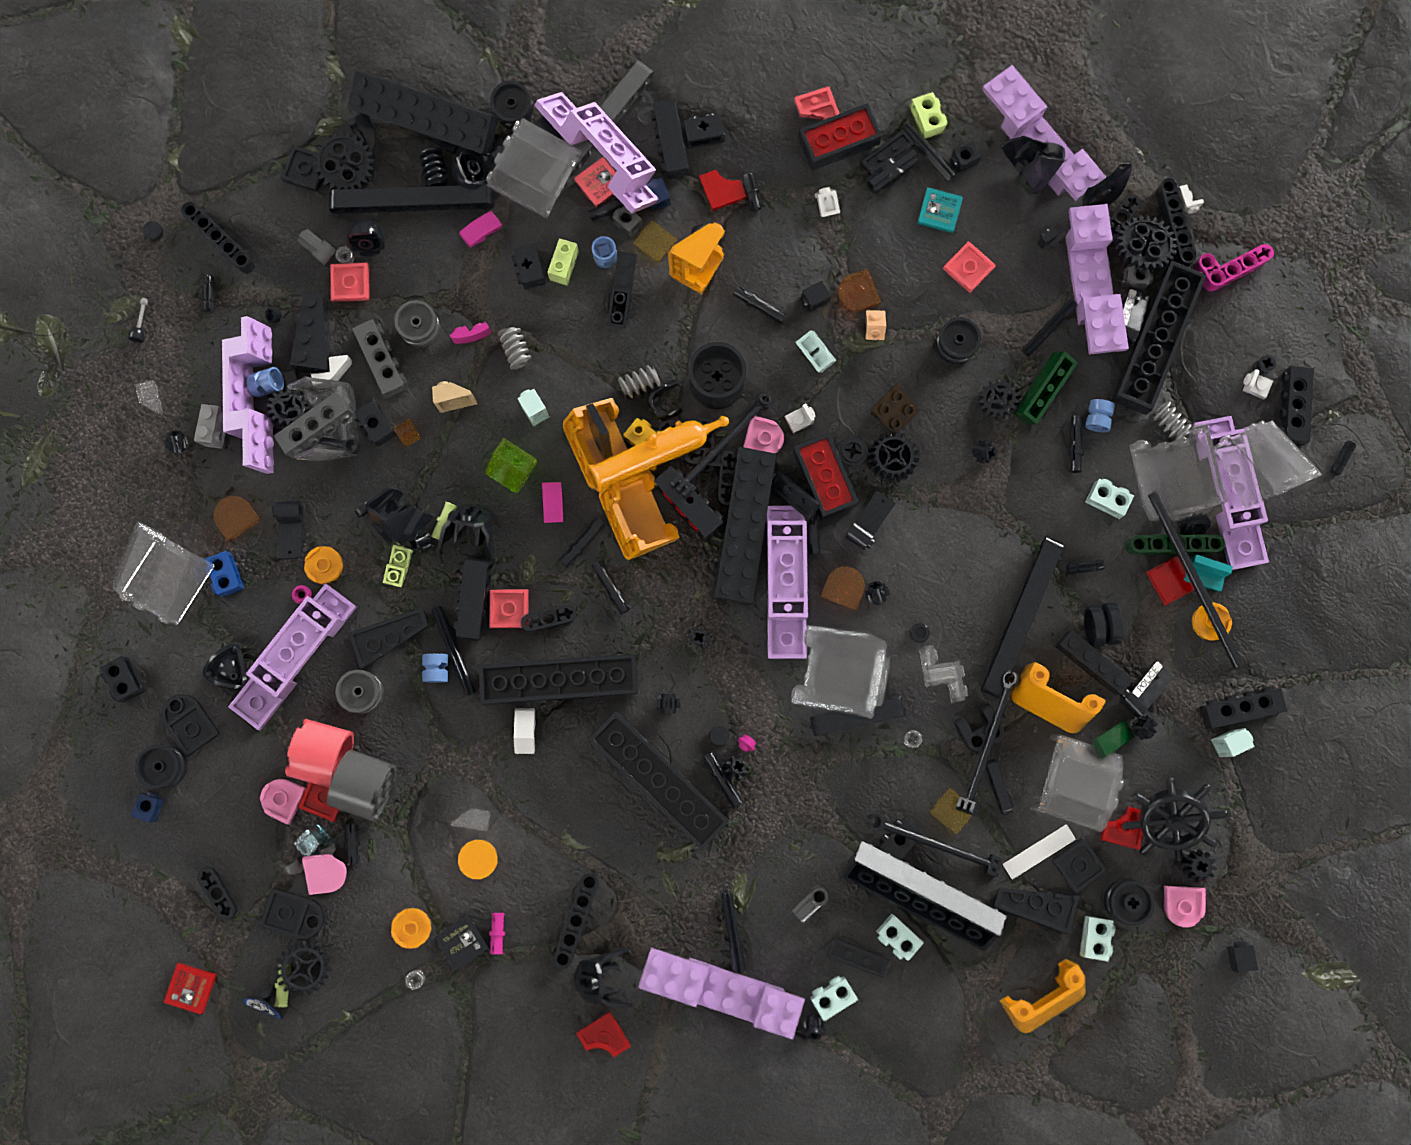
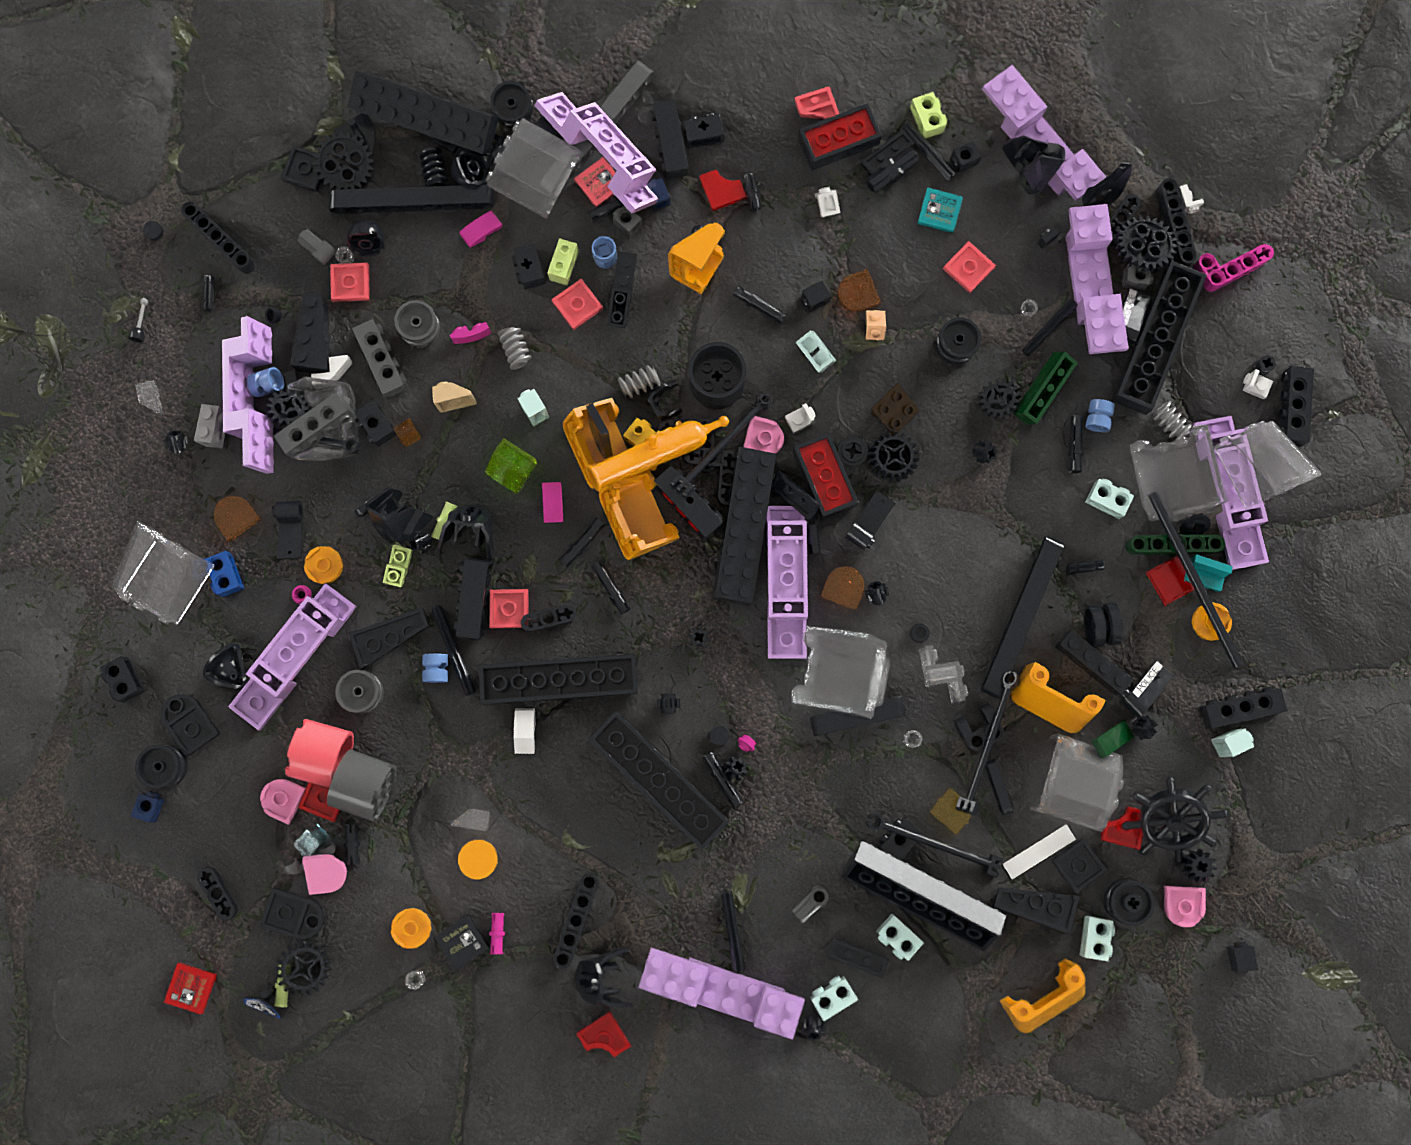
clear yellow piece [633,220,677,263] -> none
black axle [1330,440,1356,476] -> none
none -> coral tile [551,279,604,330]
none -> clear bush [1020,300,1038,318]

